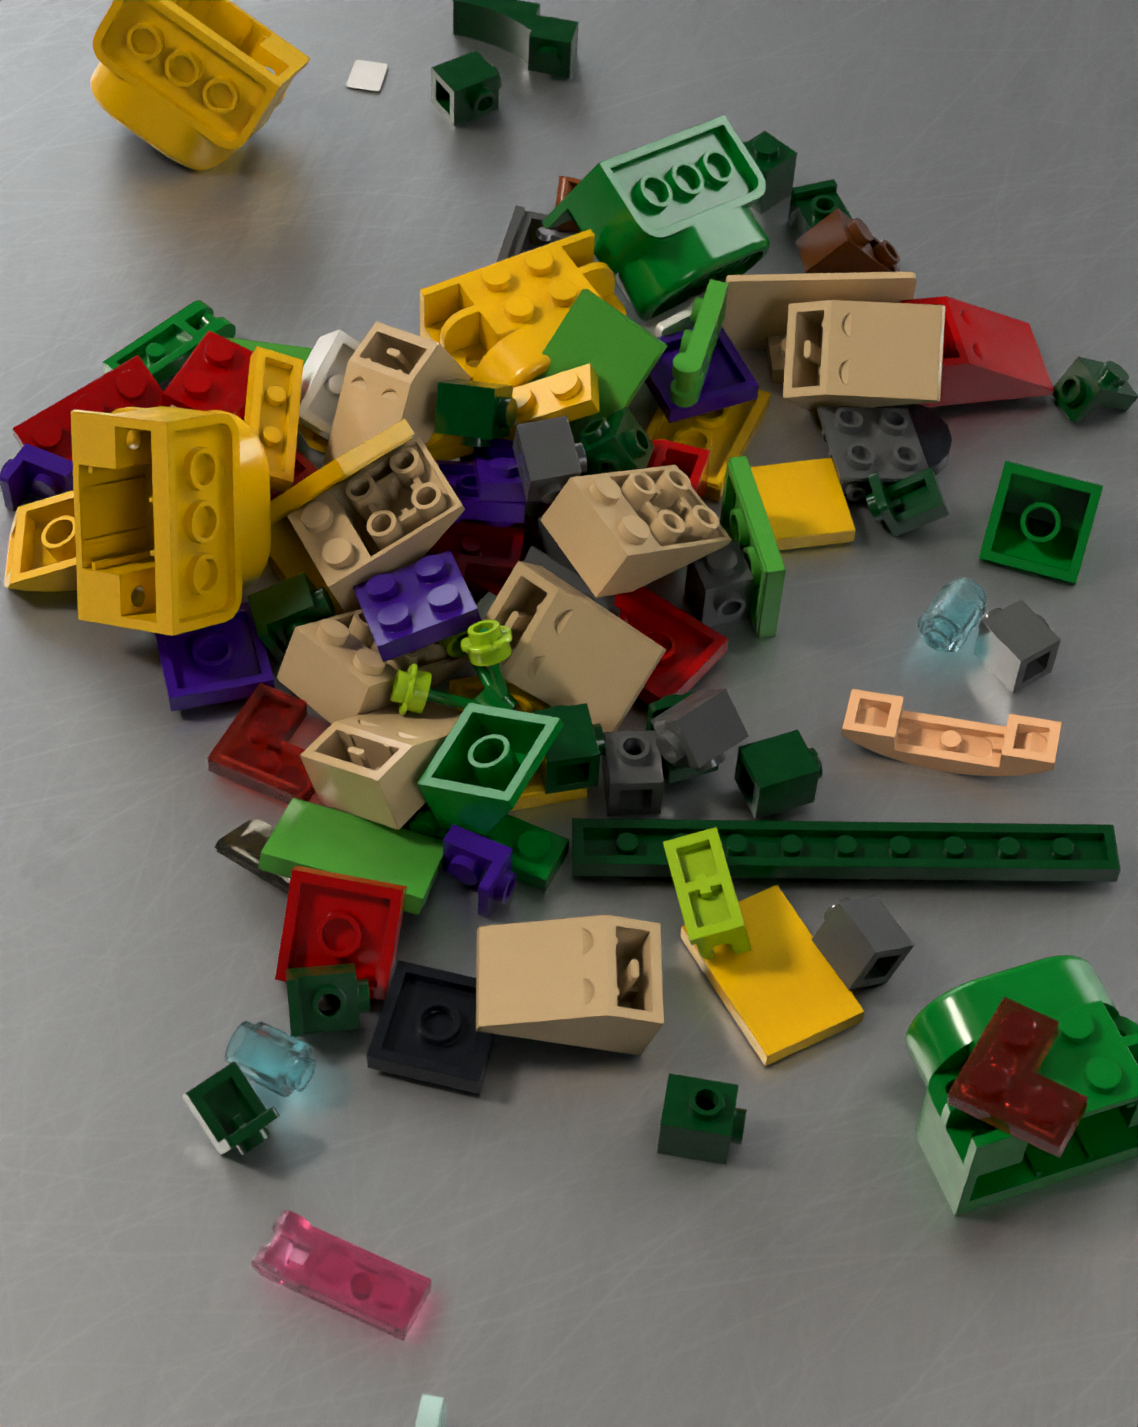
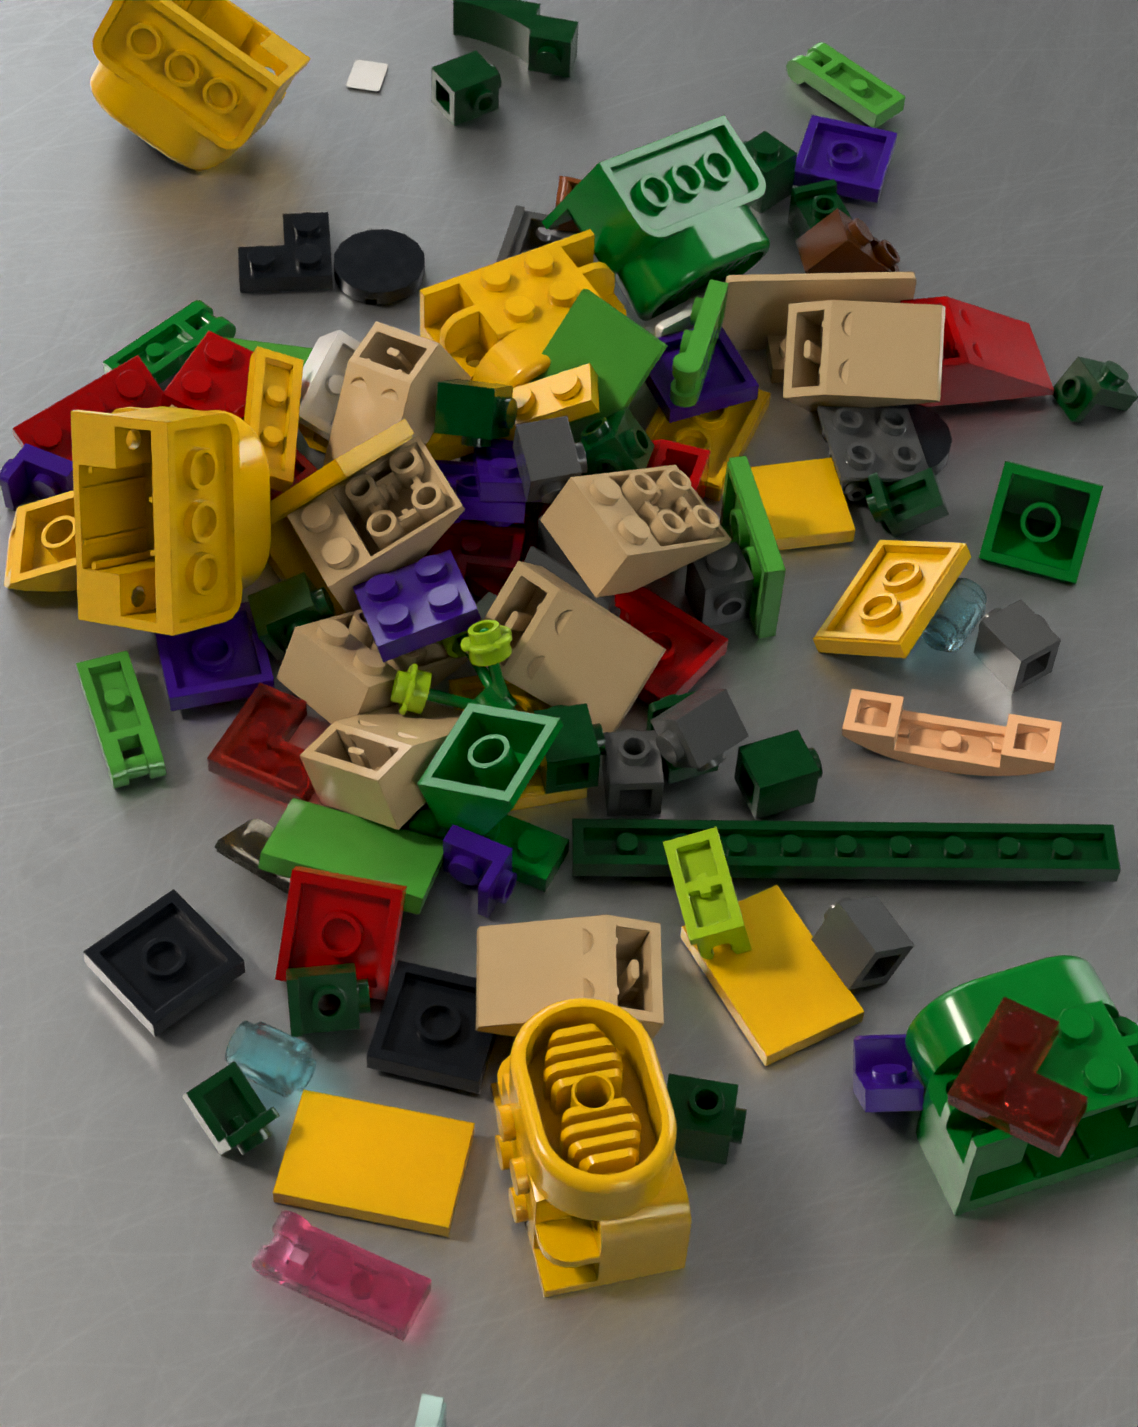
none -> bright green plate [76,651,167,789]
none -> black plate [83,889,245,1037]
none -> black plate [238,212,333,293]
none -> yellow tile [273,1089,475,1237]
none -> black tile [334,229,425,304]
none -> yellow brick [490,998,691,1298]
none -> bright green plate [786,42,906,128]
none -> dark purple plate [793,115,897,203]
none -> yellow tile [813,540,971,658]
none -> dark purple bracket [853,1034,924,1113]

